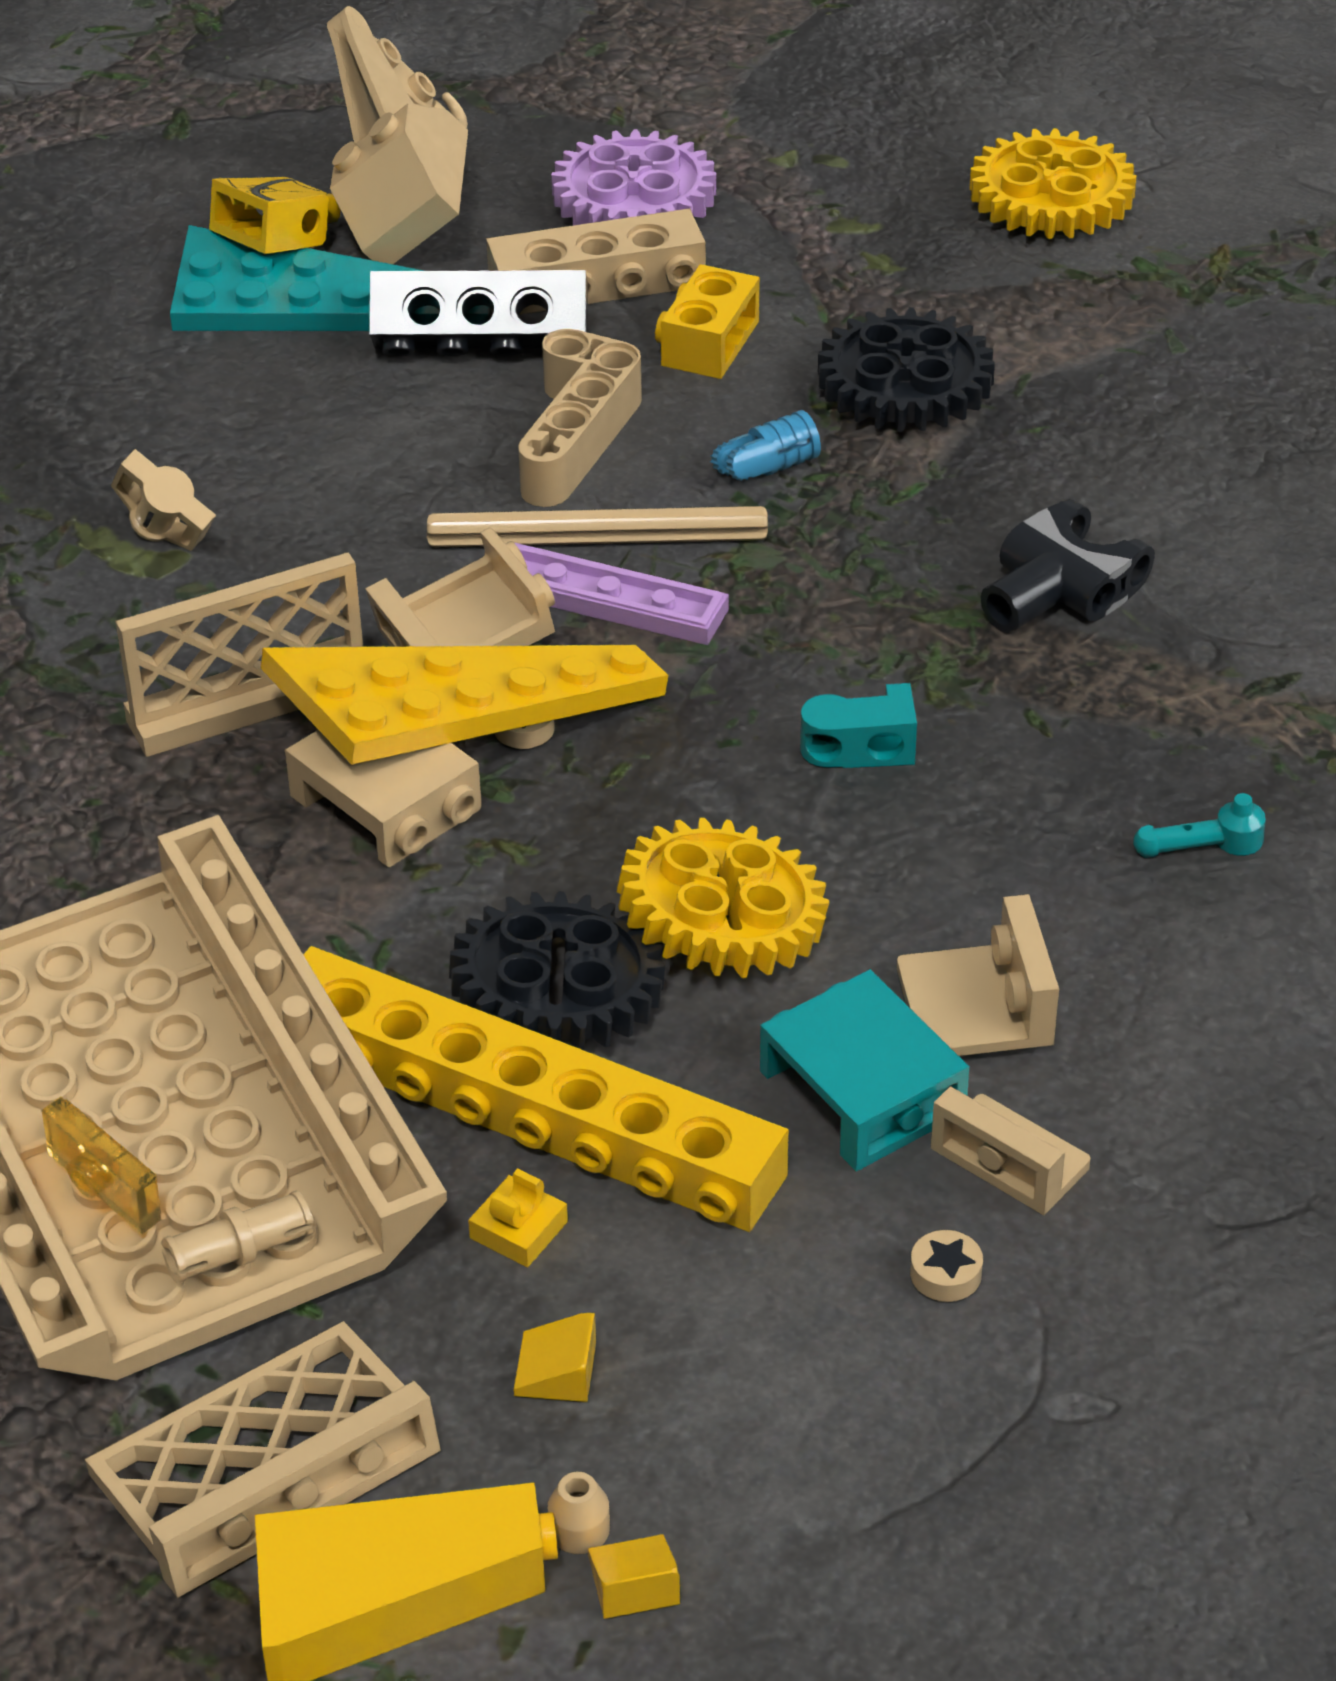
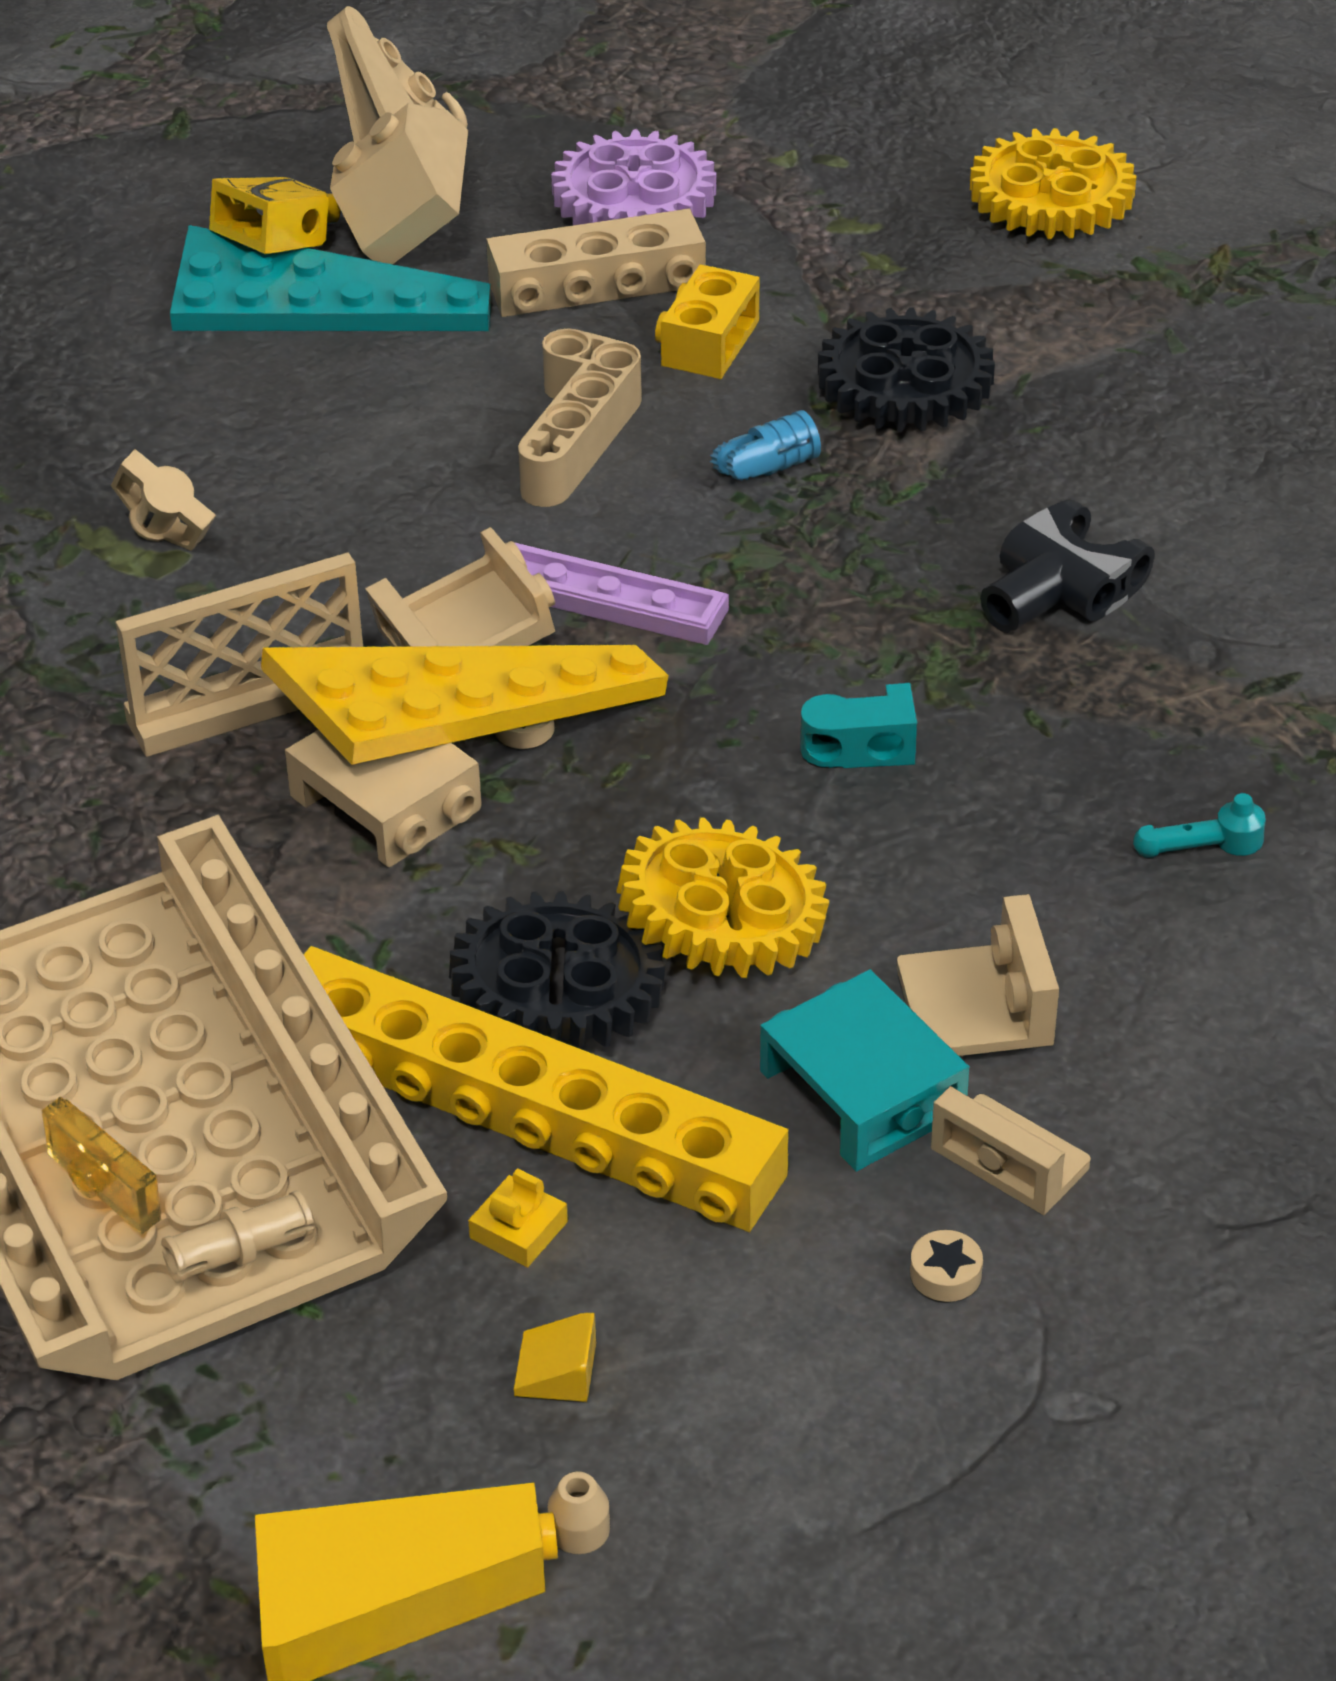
tan fence [85,1321,441,1598] -> none
brick [369,270,588,356] -> none
tan axle [427,506,768,547] -> none
yellow slope [588,1534,680,1619] -> none

